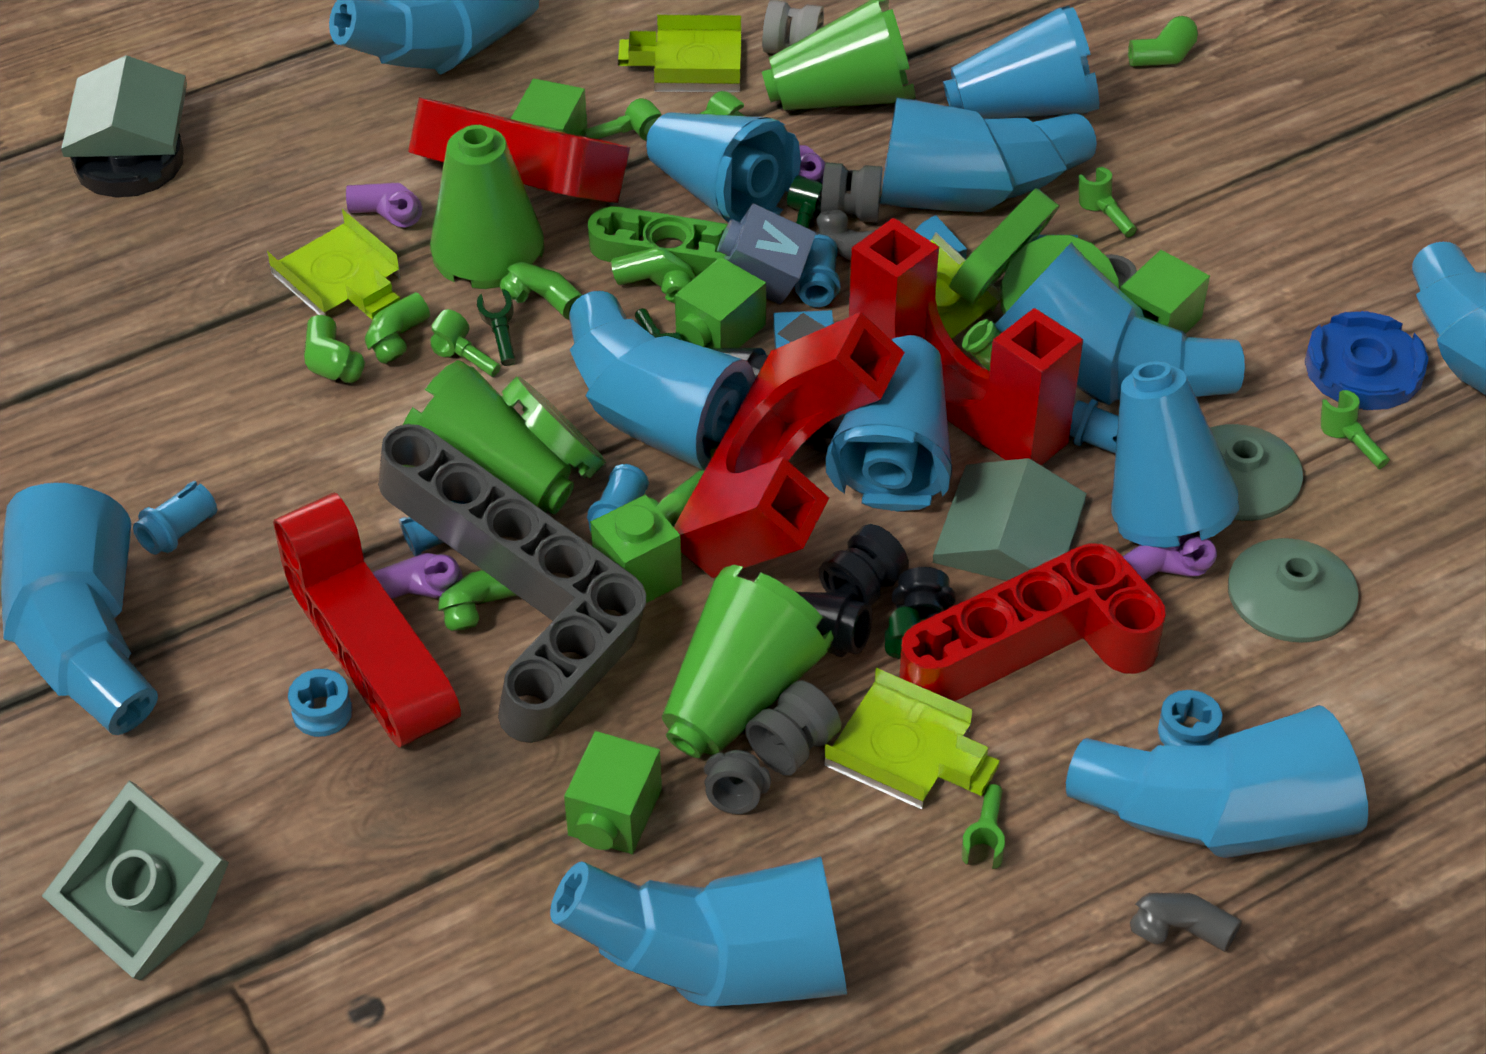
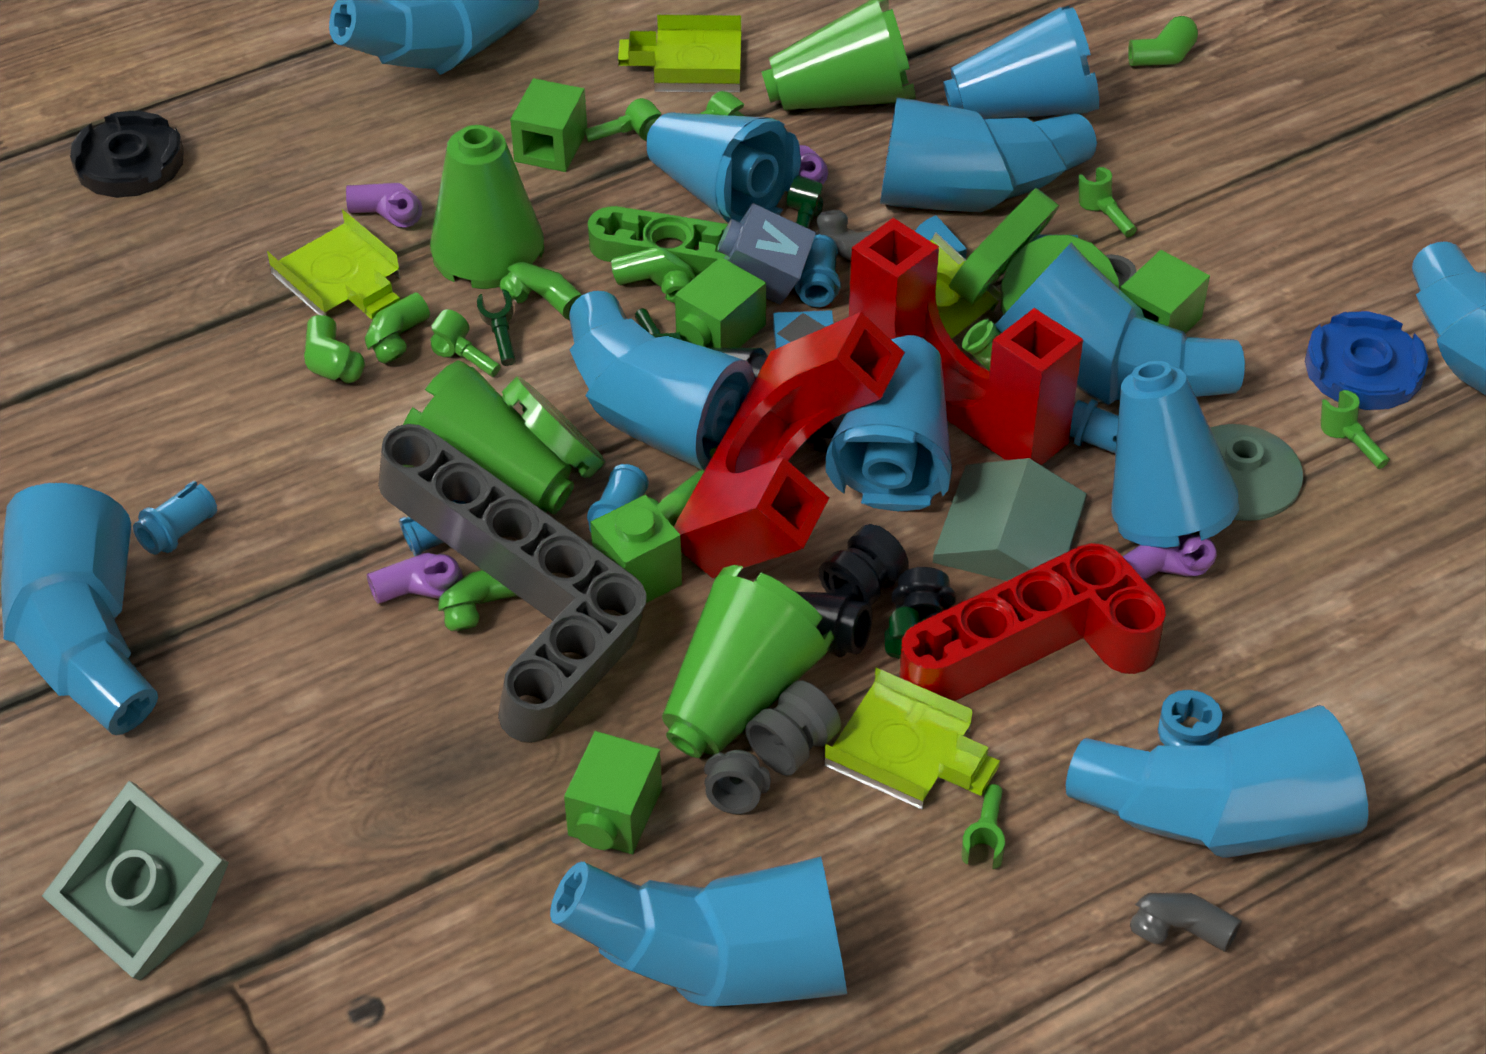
sand green slope [61,55,187,157] -> none
red beam [273,492,461,748] -> none
dark azure bush [288,669,352,737] -> none
red beam [408,97,631,203] -> none
light grey wheel [762,0,824,54] -> none
dark grey wheel [821,162,882,223] -> none
sand green dish [1228,538,1359,643] -> none

